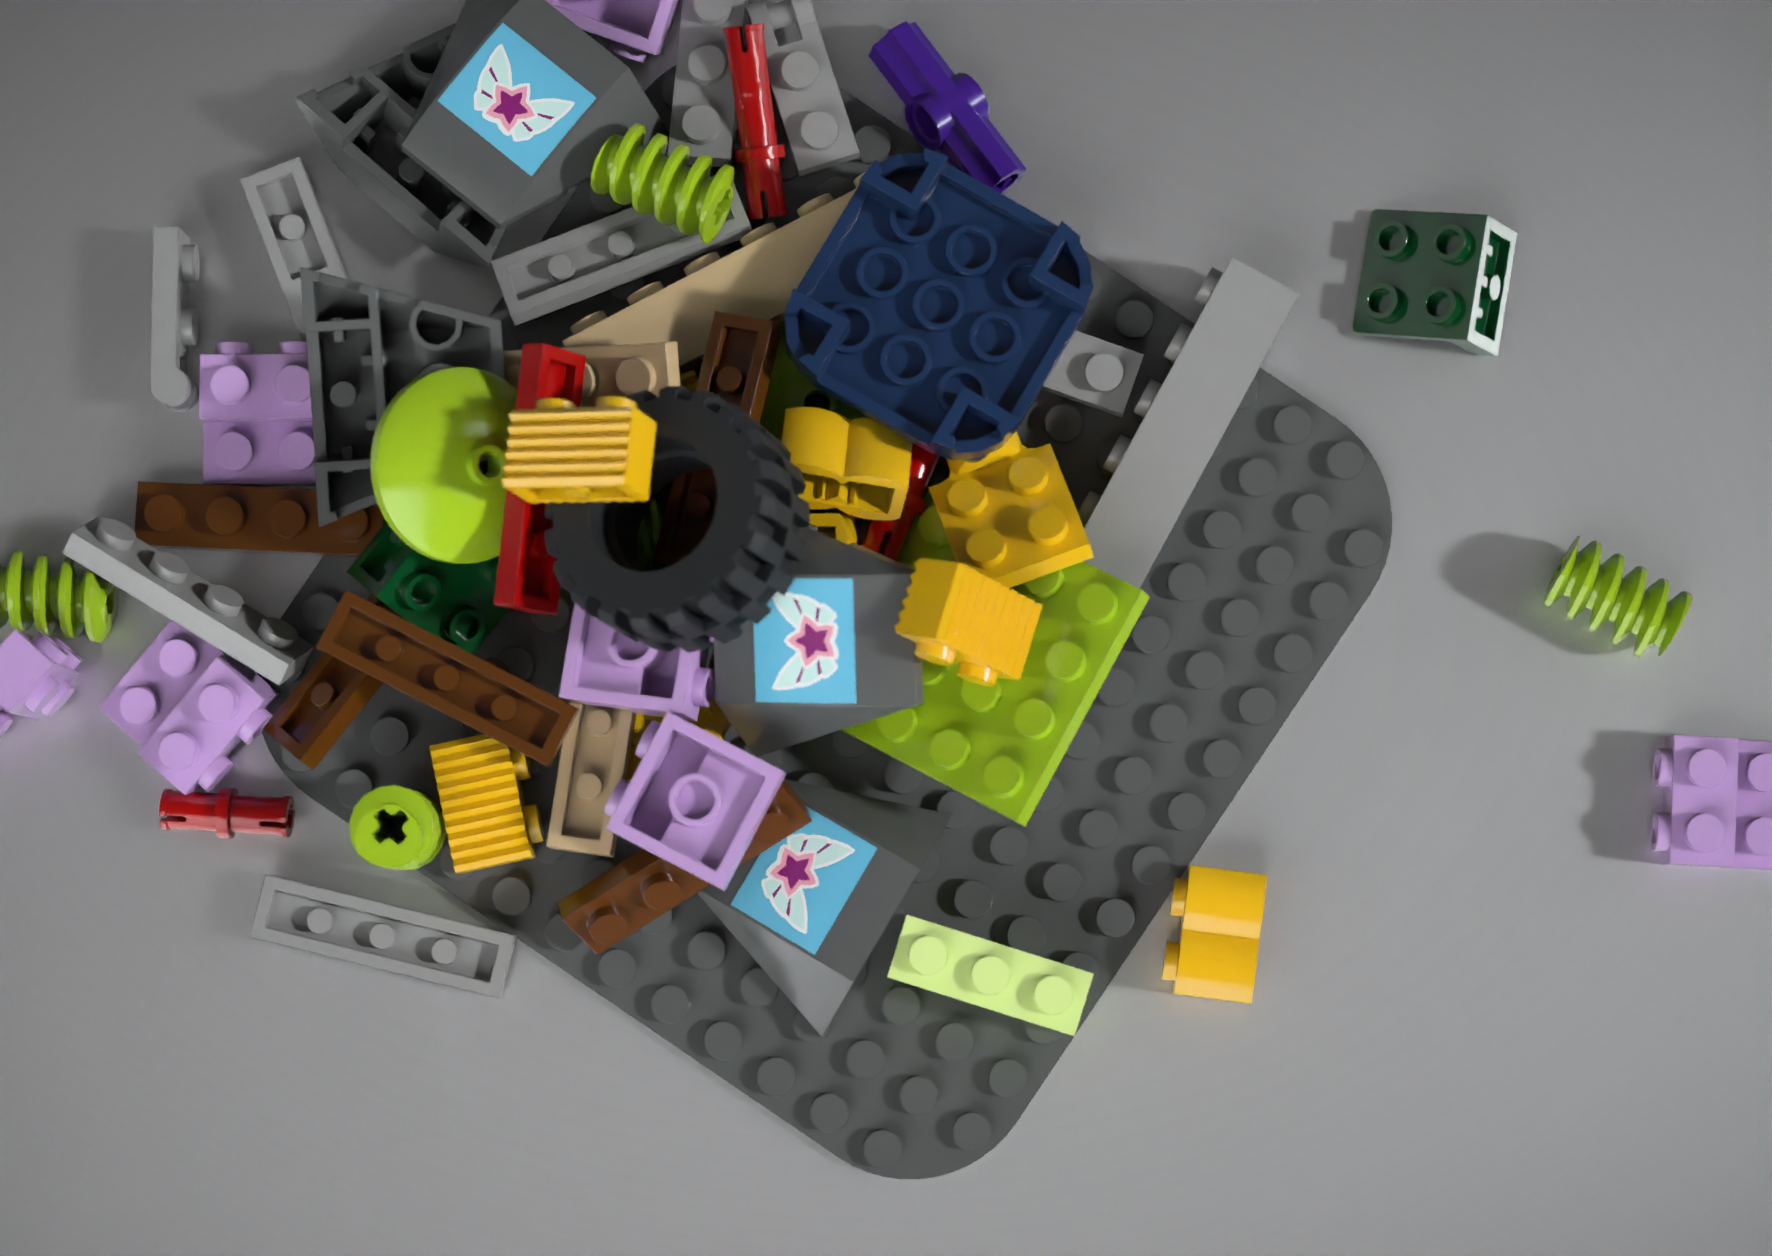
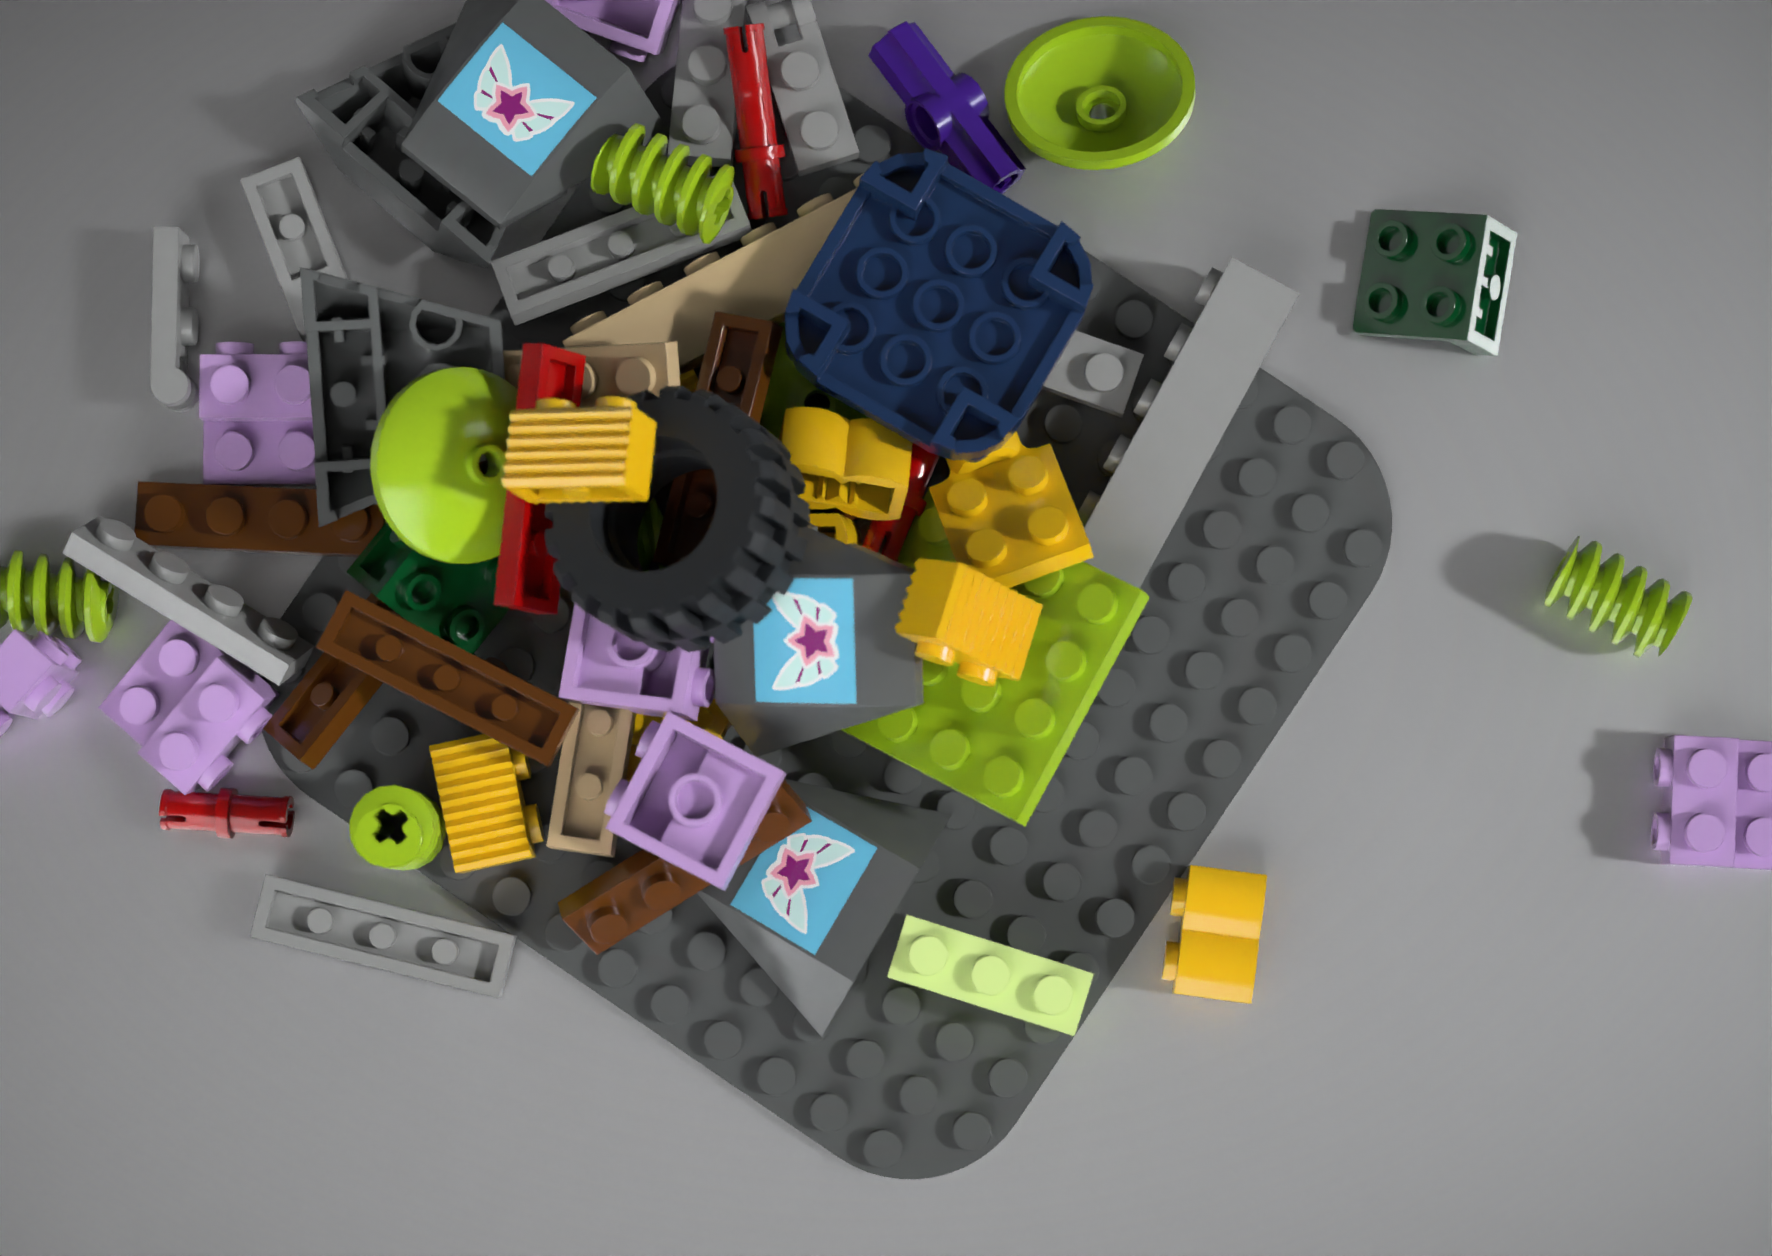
none -> lime dish [1004,16,1196,170]

